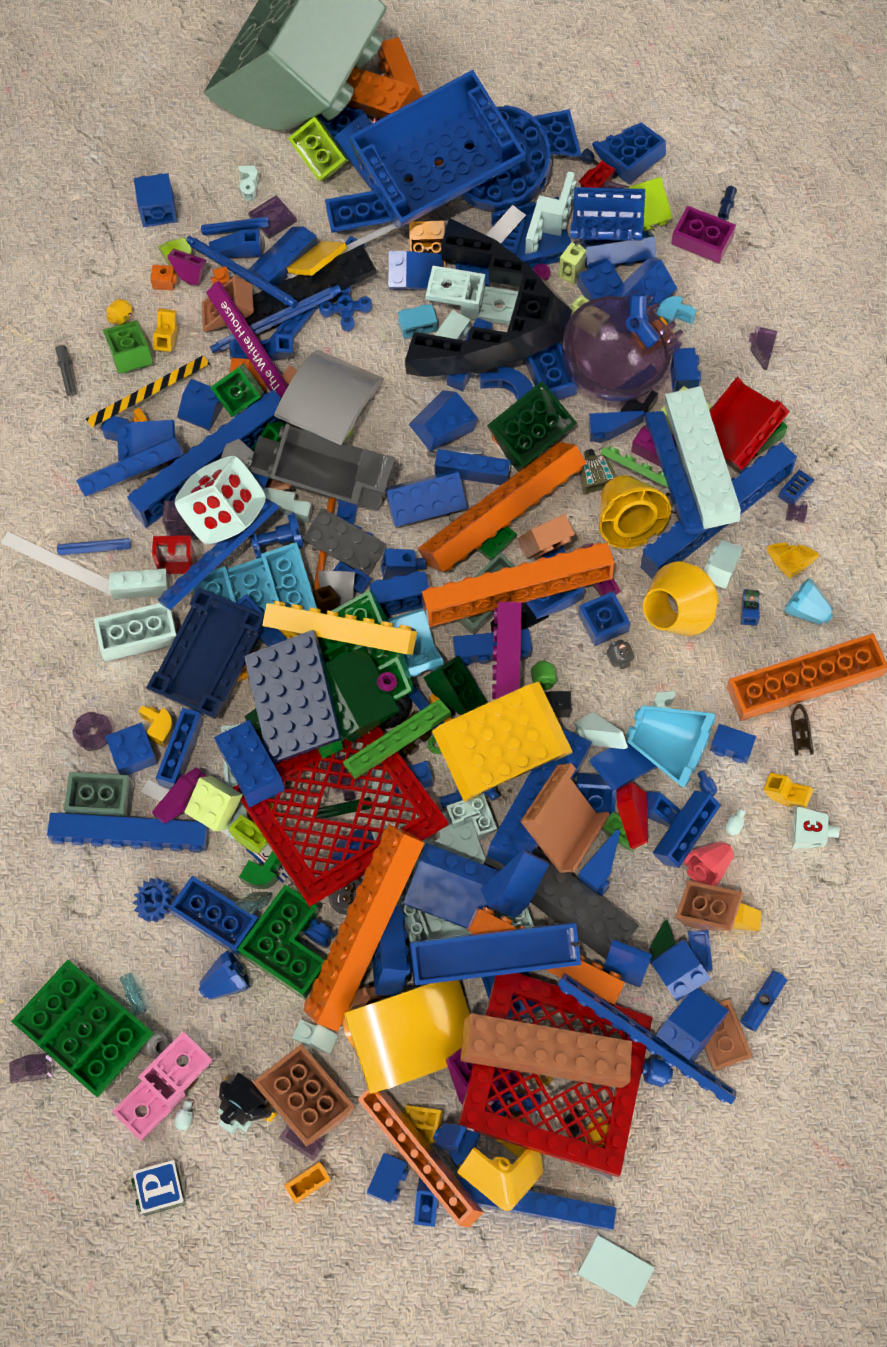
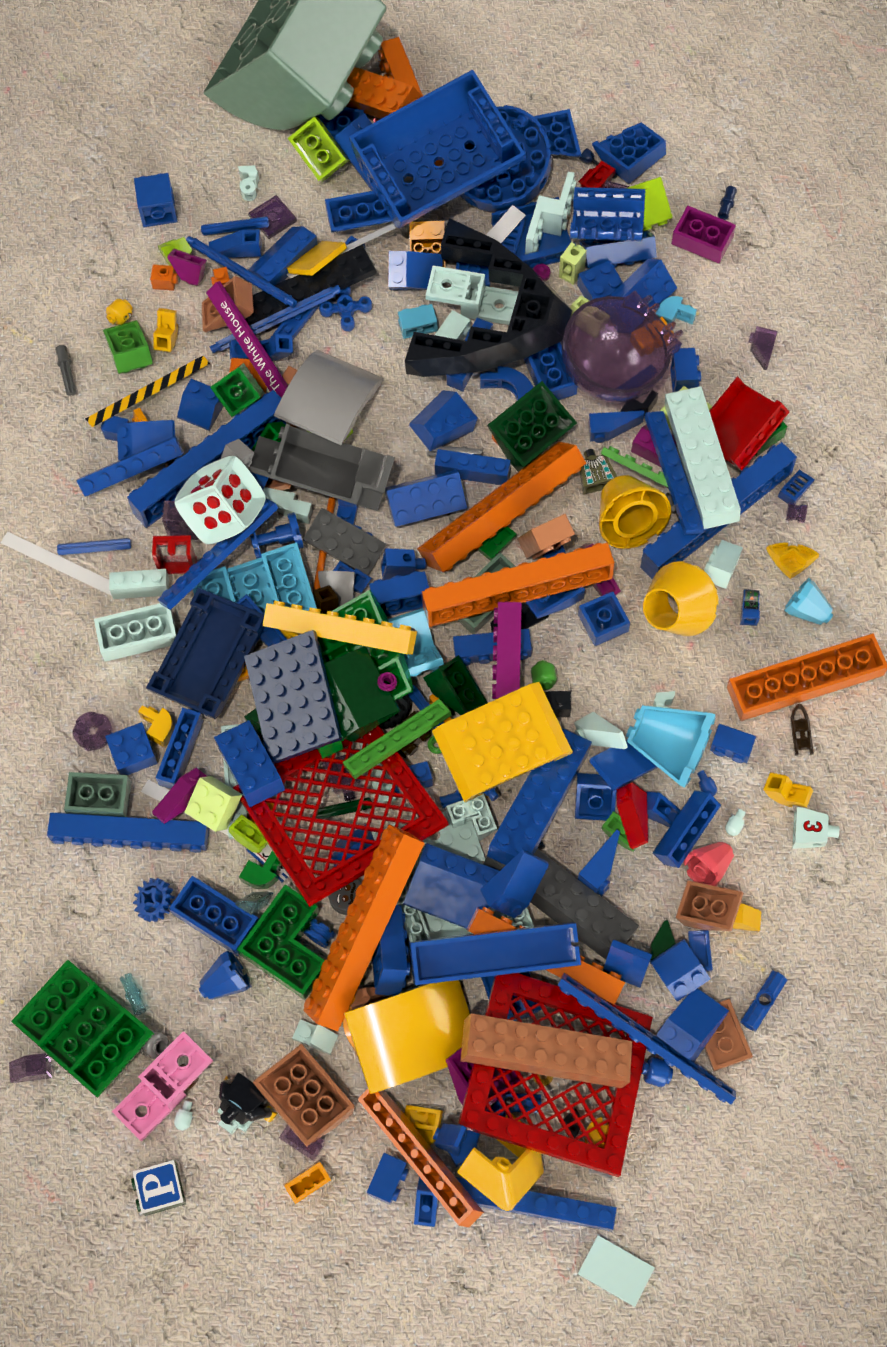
nougat panel [520,763,610,873] -> none
dark grey head [606,640,635,669] -> none
blue piece [626,293,660,349] -> none

